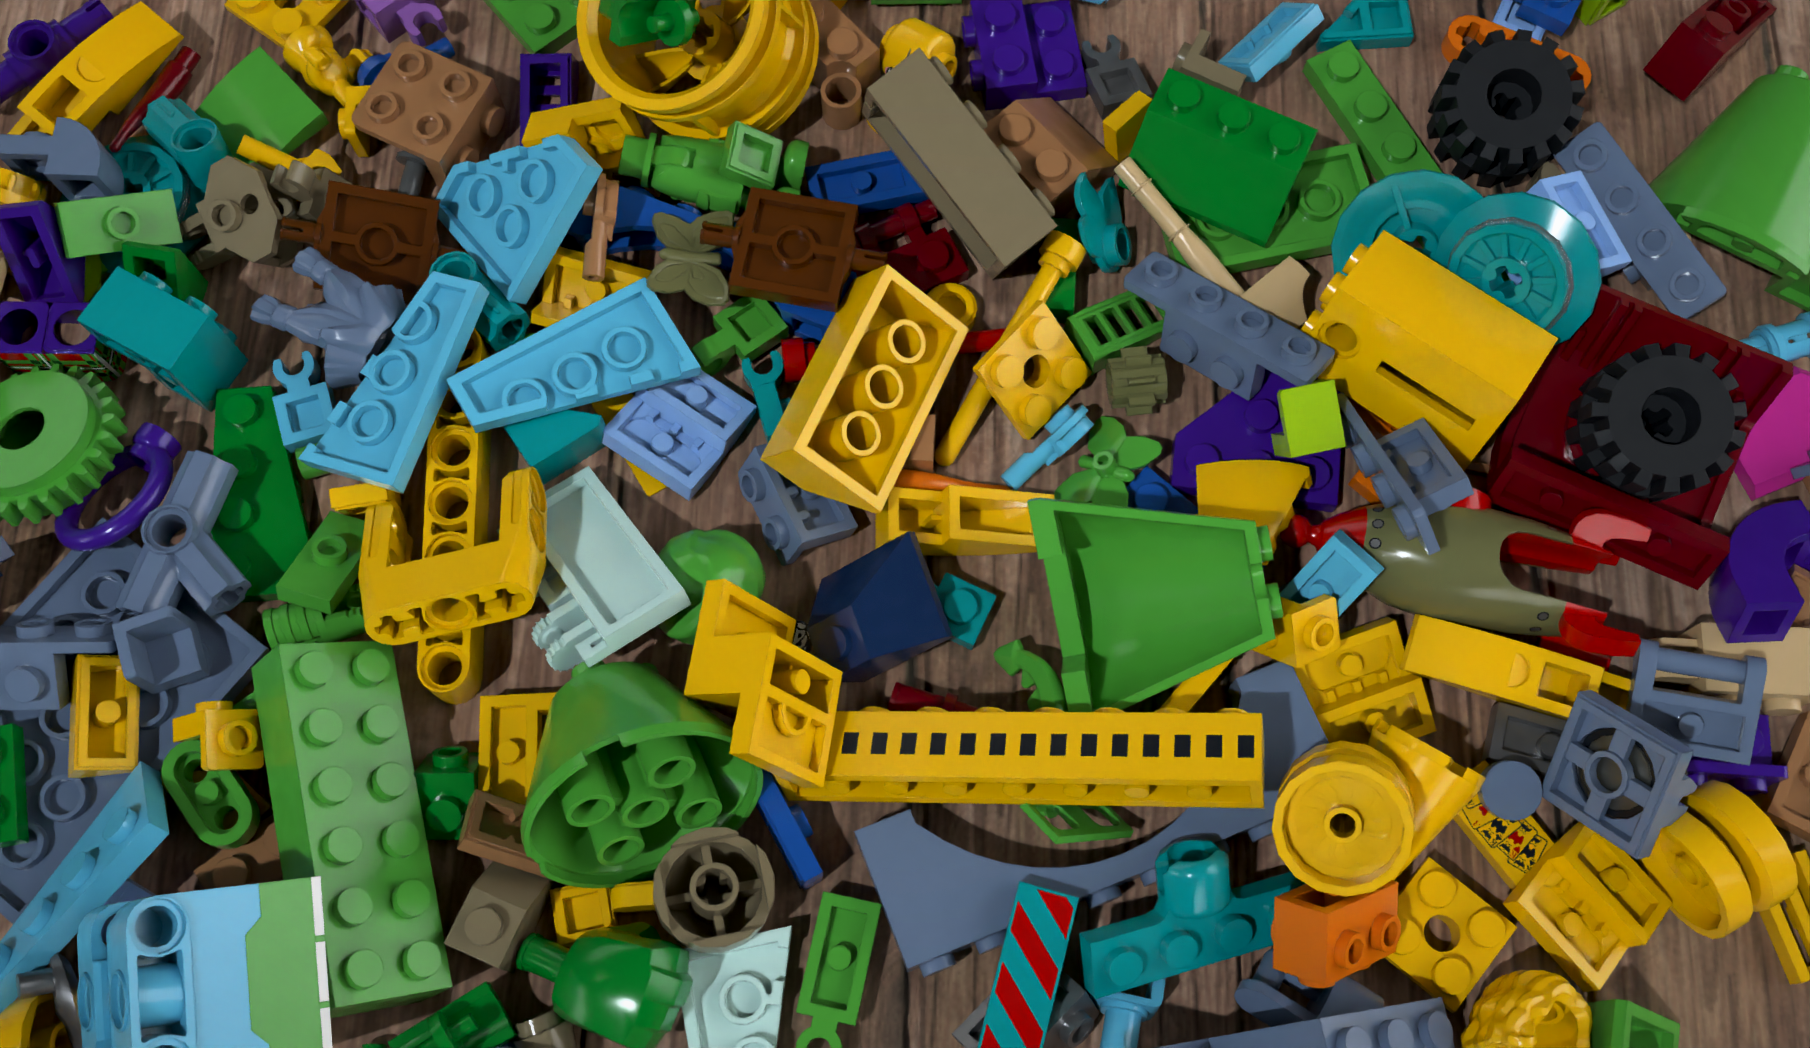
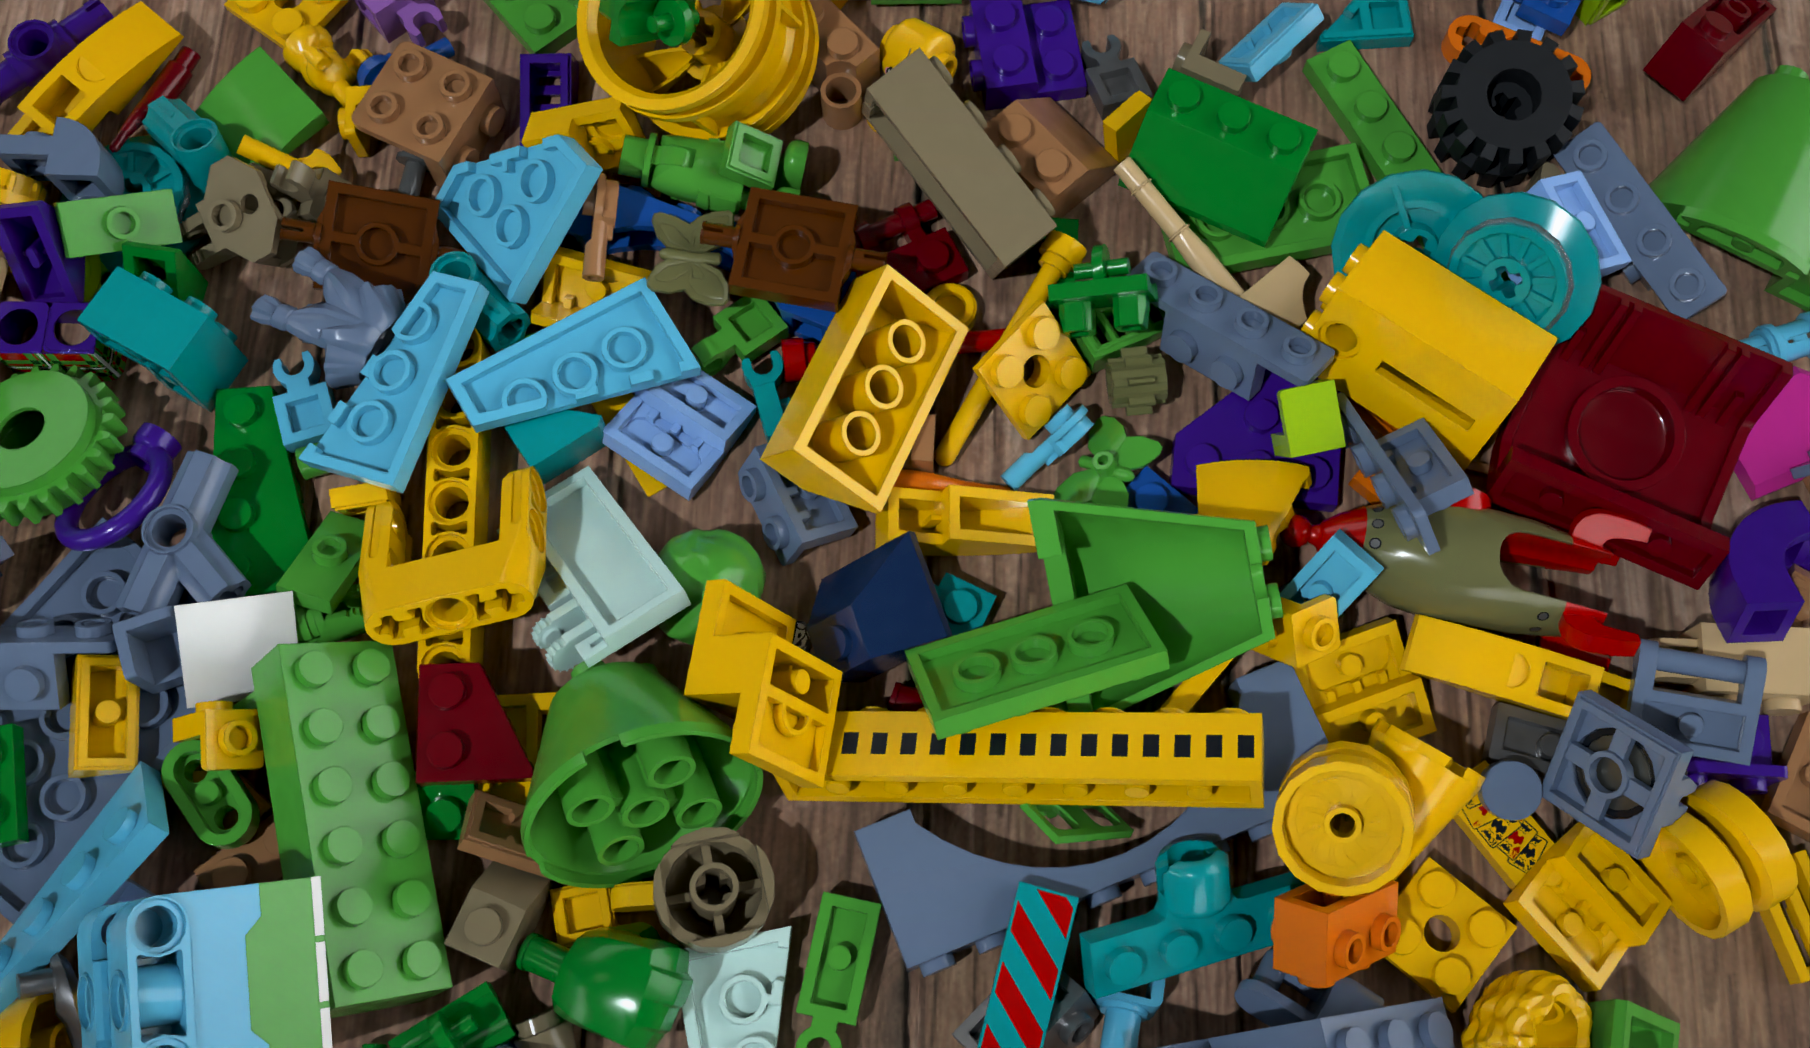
blue plate [756,769,823,891] -> none
blue plate [805,150,929,215] -> none
teal plate [1074,172,1132,273] -> none
black wheel [1565,342,1748,503] -> none
none -> white sticker [174,591,298,709]
none -> dark red wing [416,662,534,786]
none -> bright green plate [905,584,1170,740]
none -> green hips [1048,244,1158,338]

